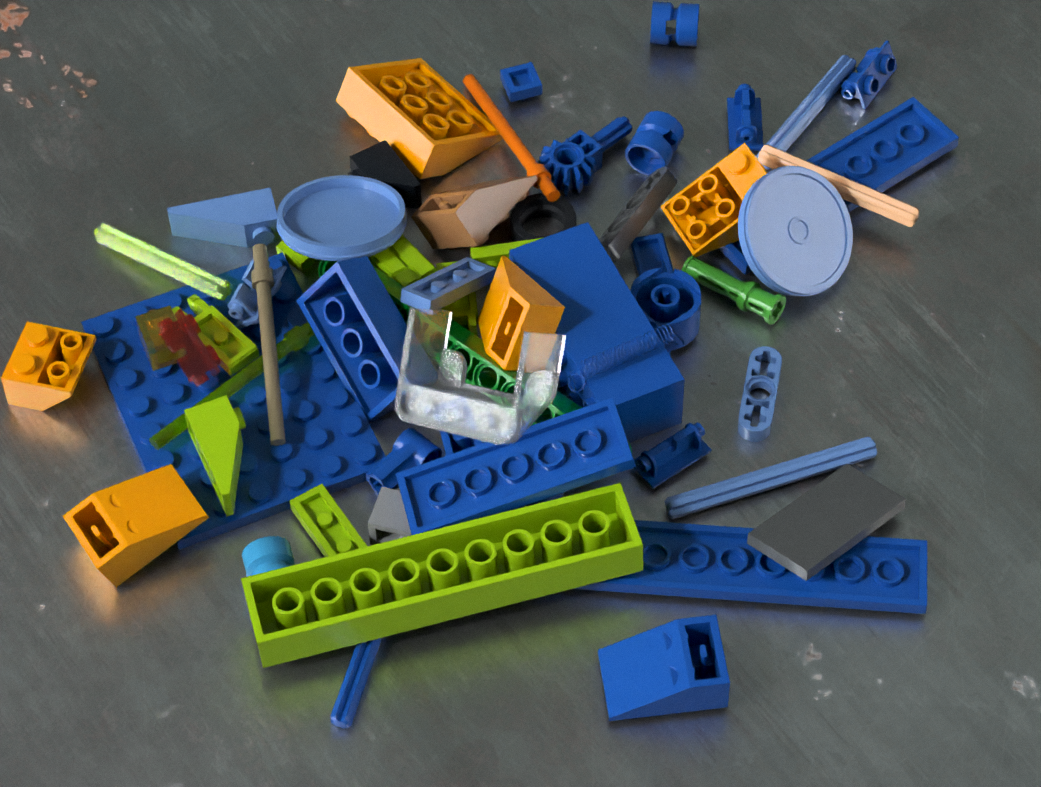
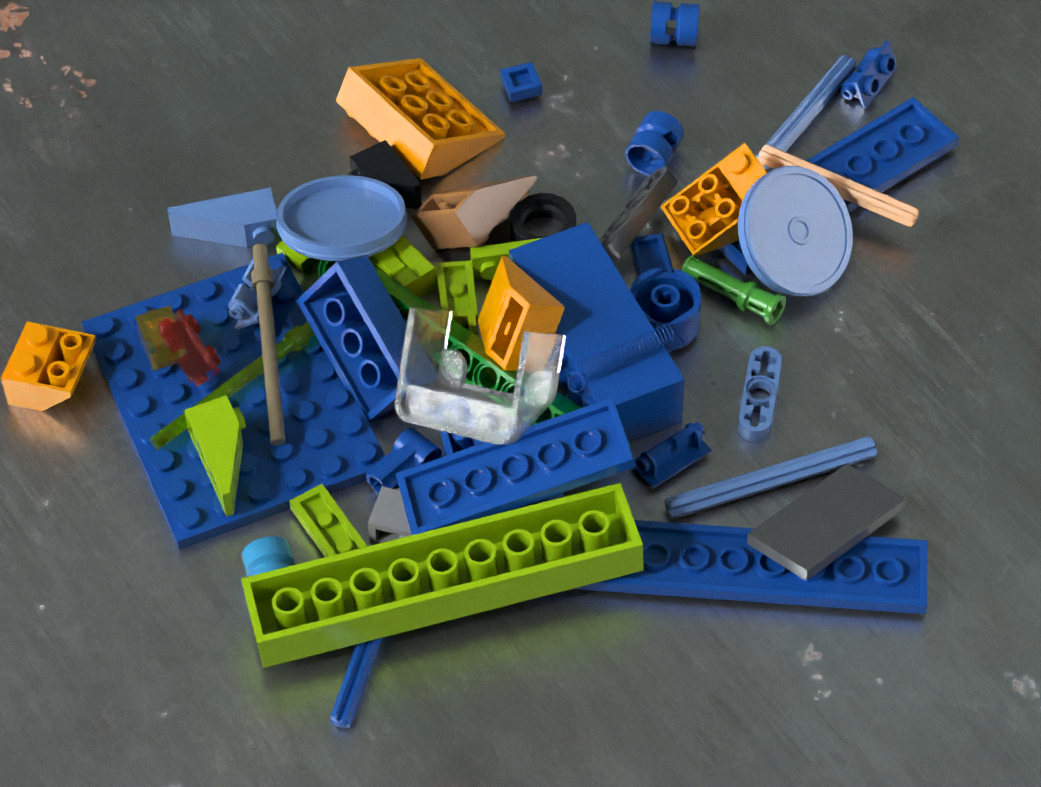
light orange slope [63,464,209,588] -> none
clear neon green axle [94,223,232,301] -> none
lime hinge [169,294,259,376] -> none
medium blue plate [400,257,496,314] -> none
orange bar [463,74,560,202] -> none
blue gear [538,116,633,196] -> none
blue slope [598,615,730,721] -> none
blue hinge [727,84,764,151] -> none

